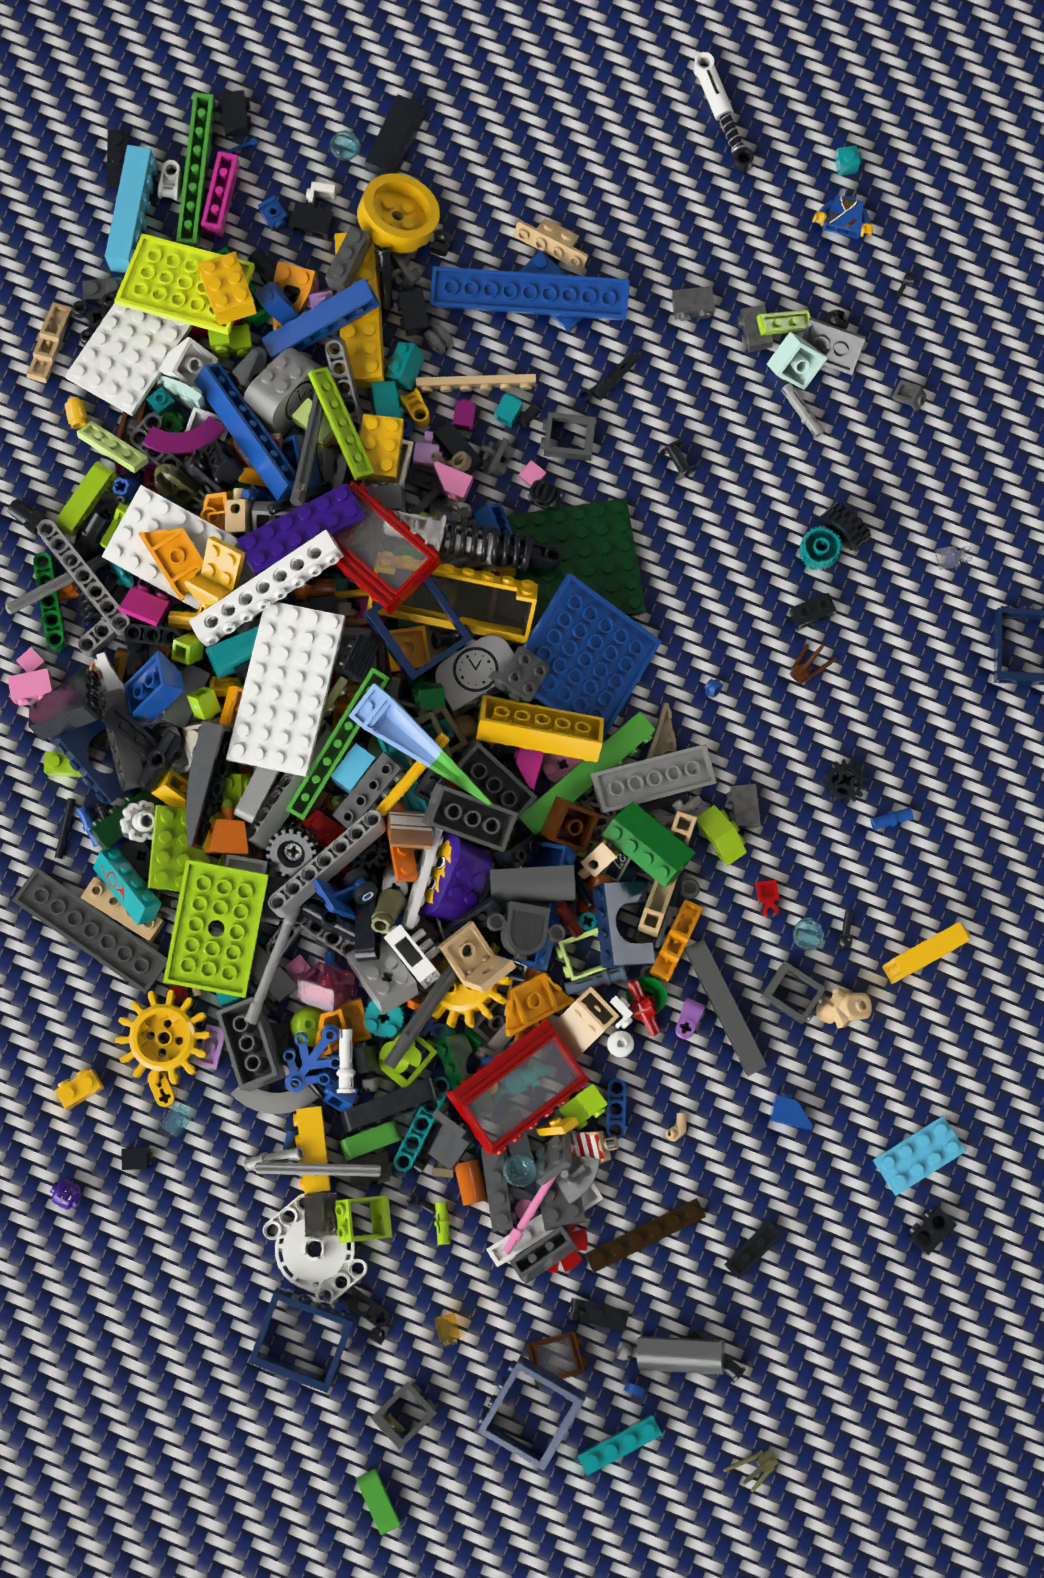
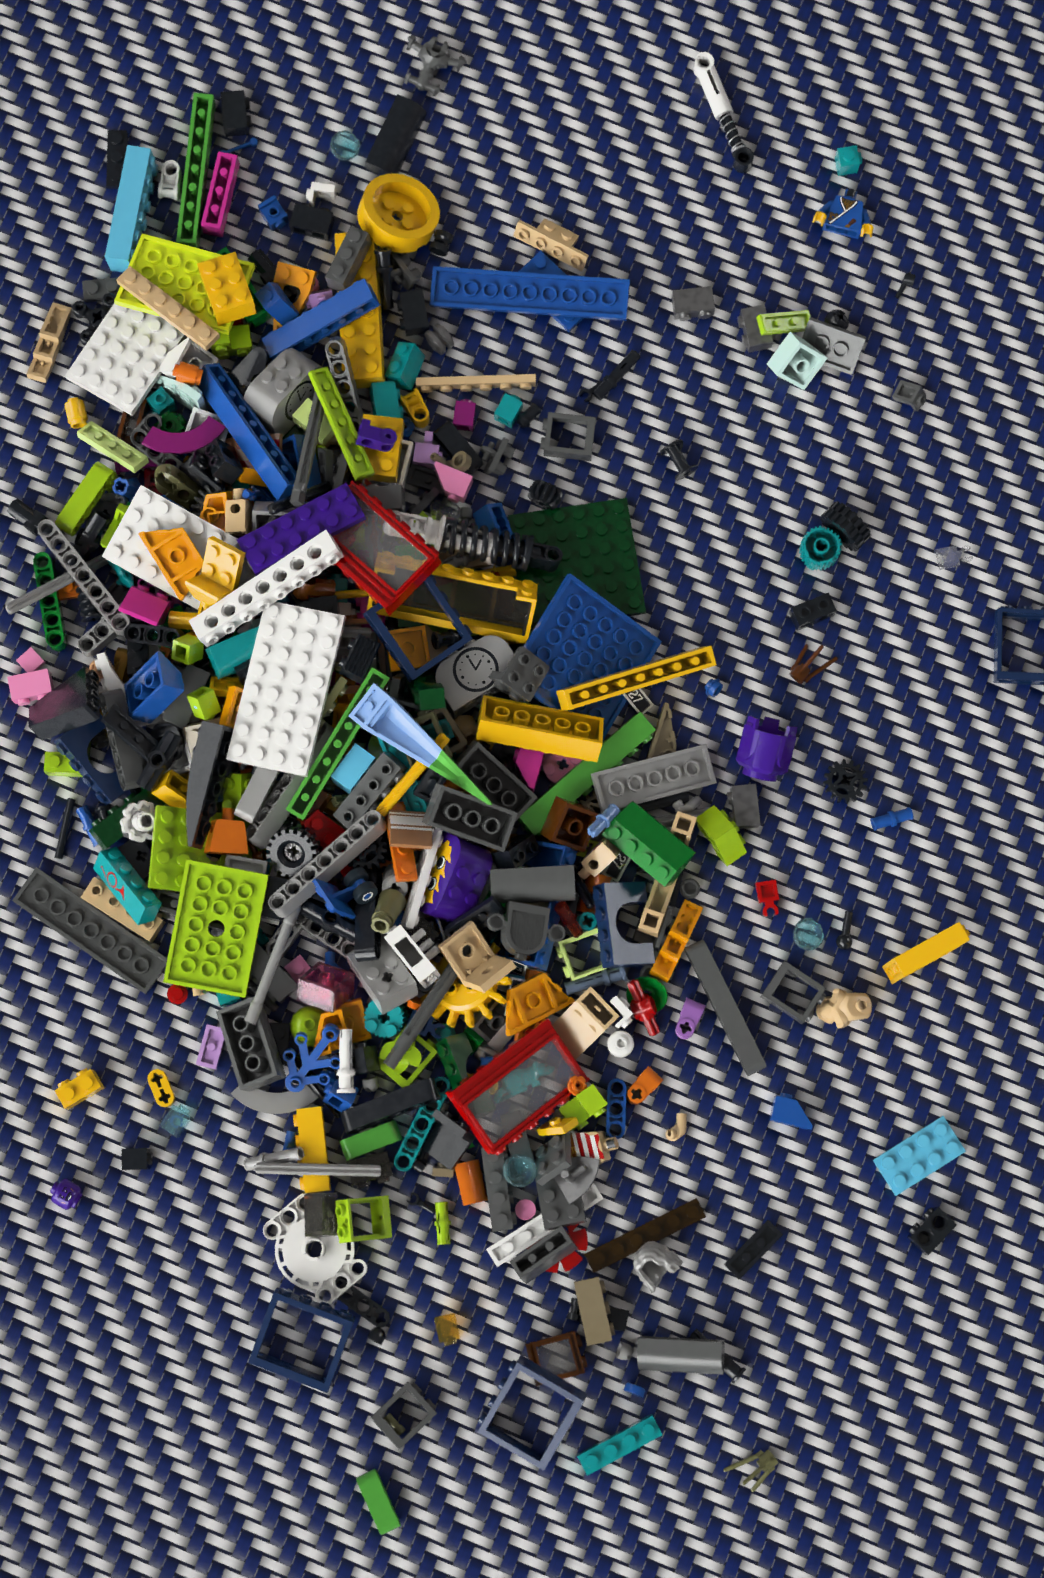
yellow gear [115,990,212,1086] -> none
bright pink bar [502,1144,575,1255] -> none
bright pink tile [518,460,546,486] -> none
light grey pin [781,383,825,438] -> none
none -> tan plate [116,266,220,351]
none -> orange brick [172,361,203,386]
none -> dark purple leg [356,418,397,452]
none -> dark grey piece [404,35,467,96]
none -> yellow brick [556,646,717,711]
none -> orange plate [567,1075,587,1096]
none -> dark tan brick [574,1277,615,1346]
none -> medium blue axle [587,804,620,838]
none -> sticker [623,688,654,714]
none -> orange piece [626,1066,663,1105]
none -> light grey hair [633,1241,683,1293]
none -> dark purple piece [736,716,798,782]

